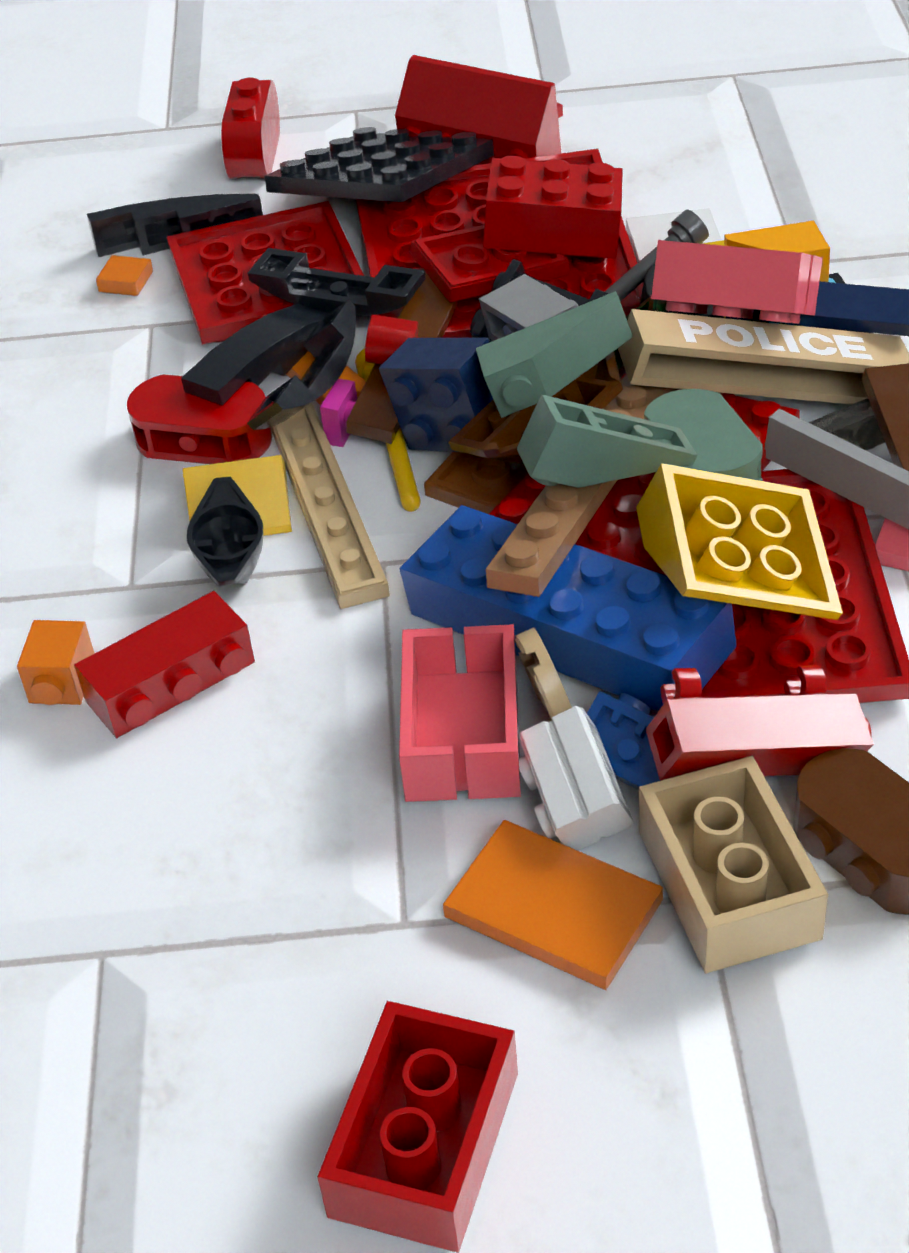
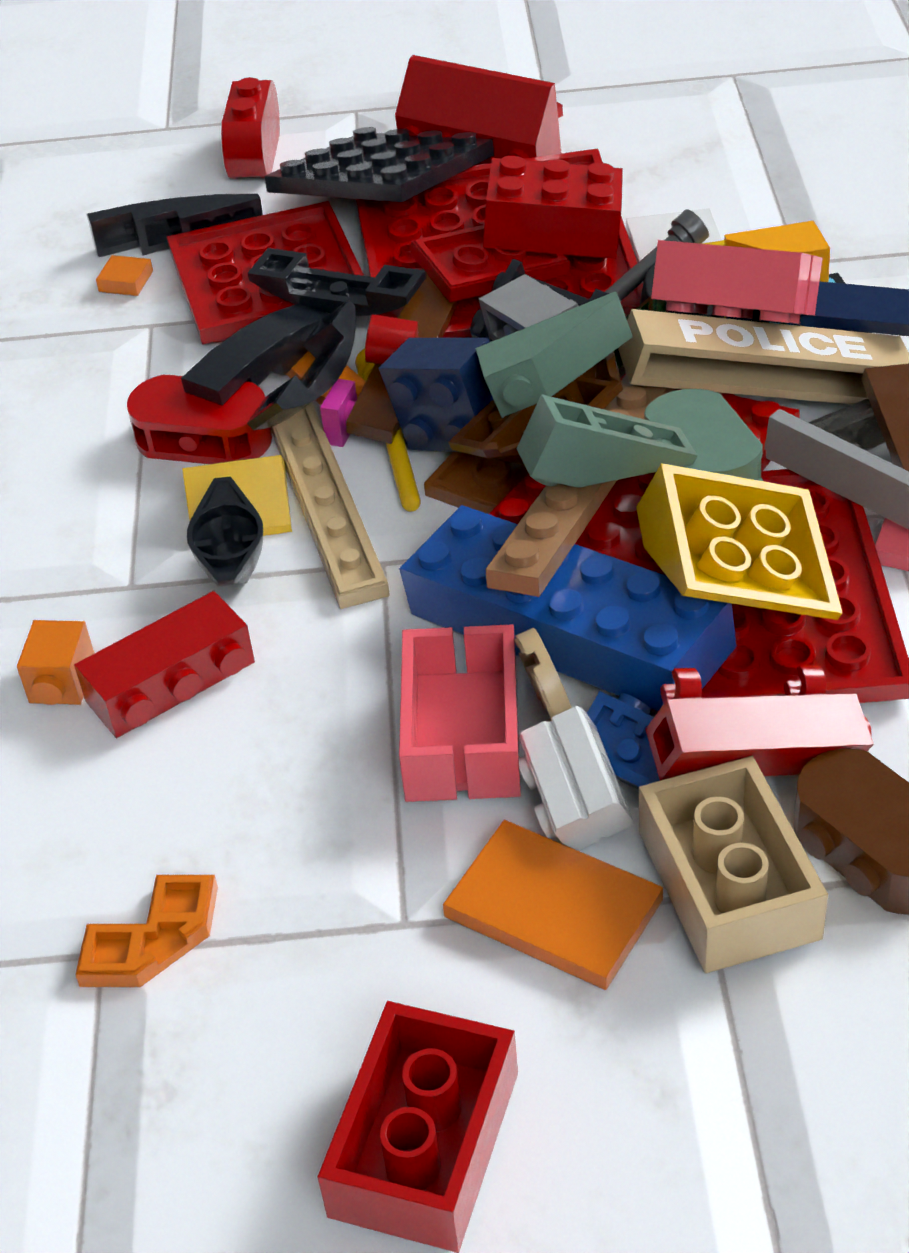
none -> orange tile [75,875,218,987]

